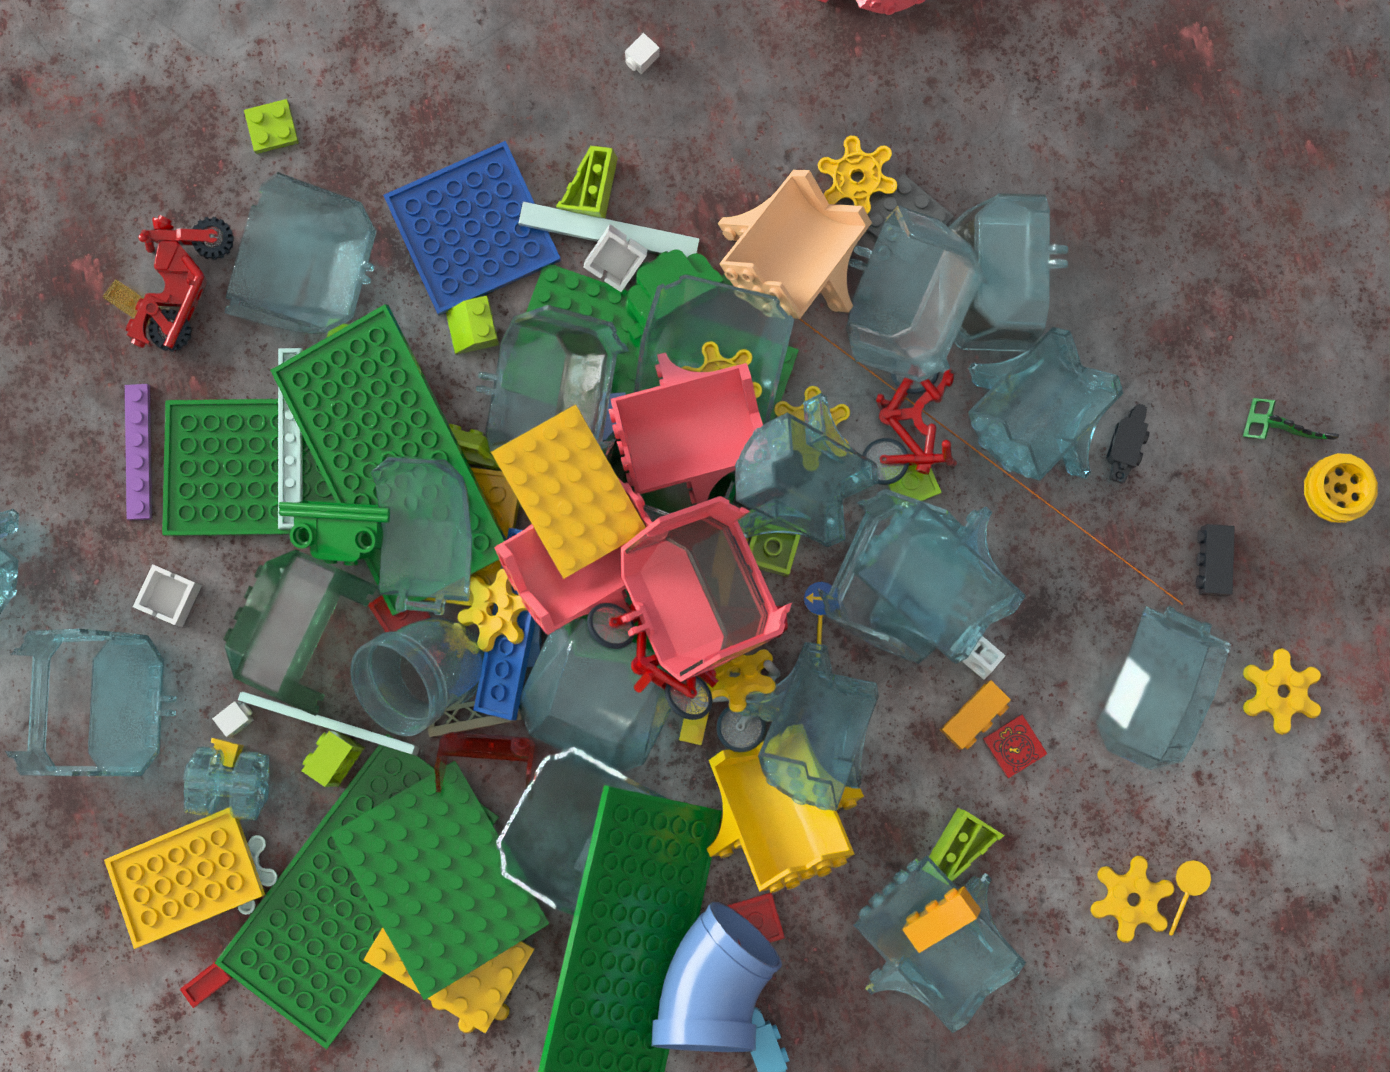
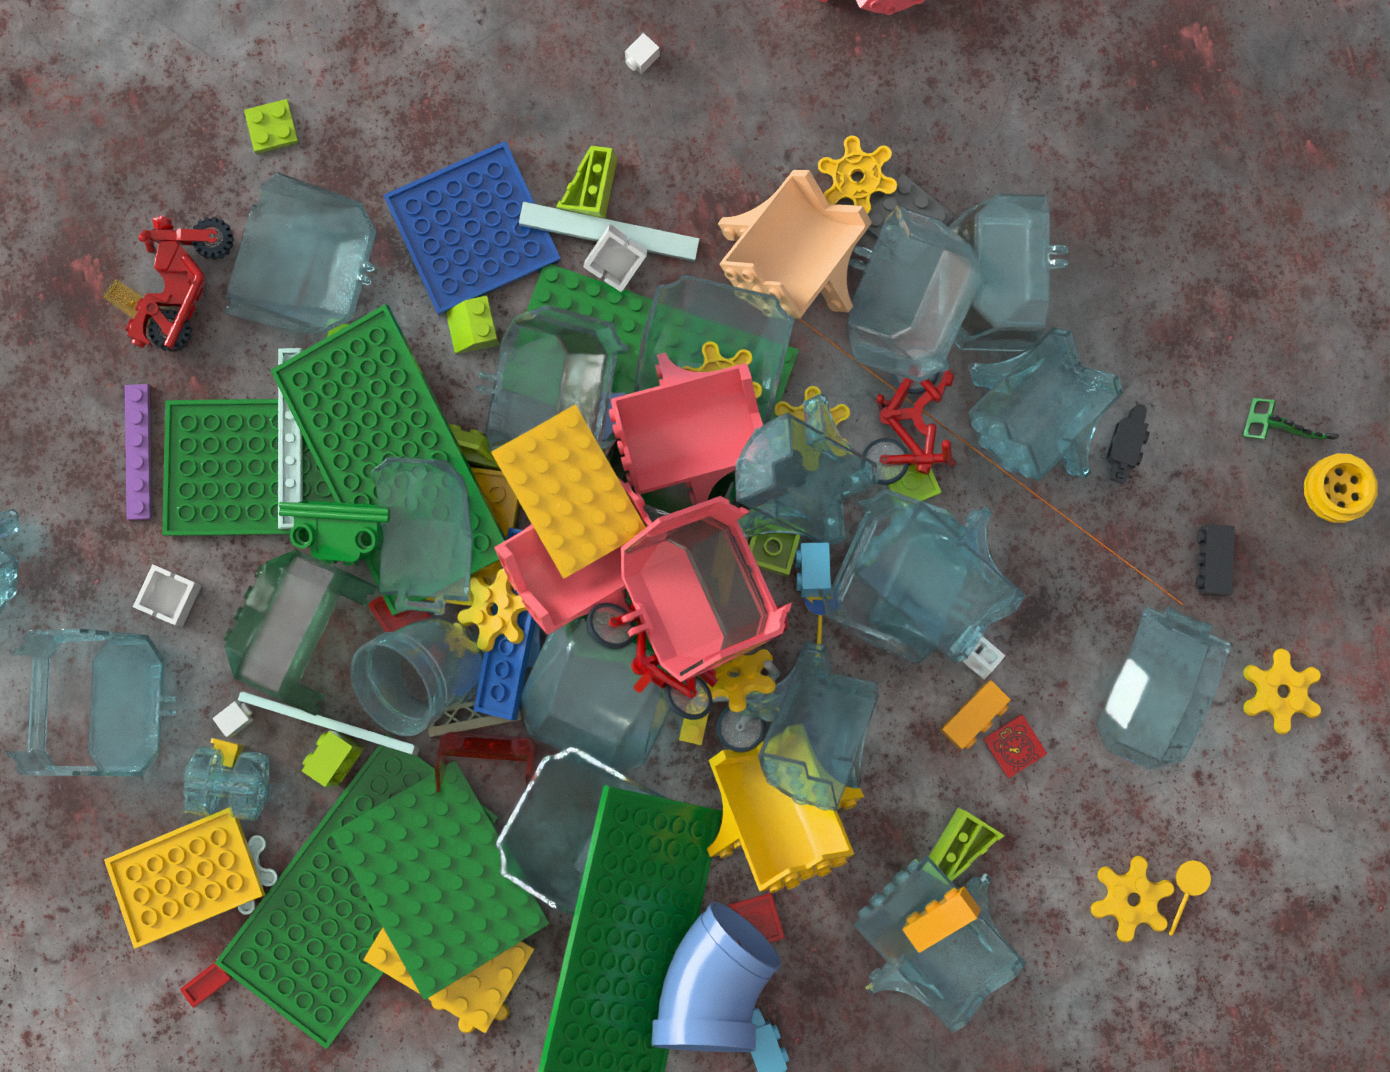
green brick [626,249,733,340] -> none
none -> medium azure brick [795,543,831,597]

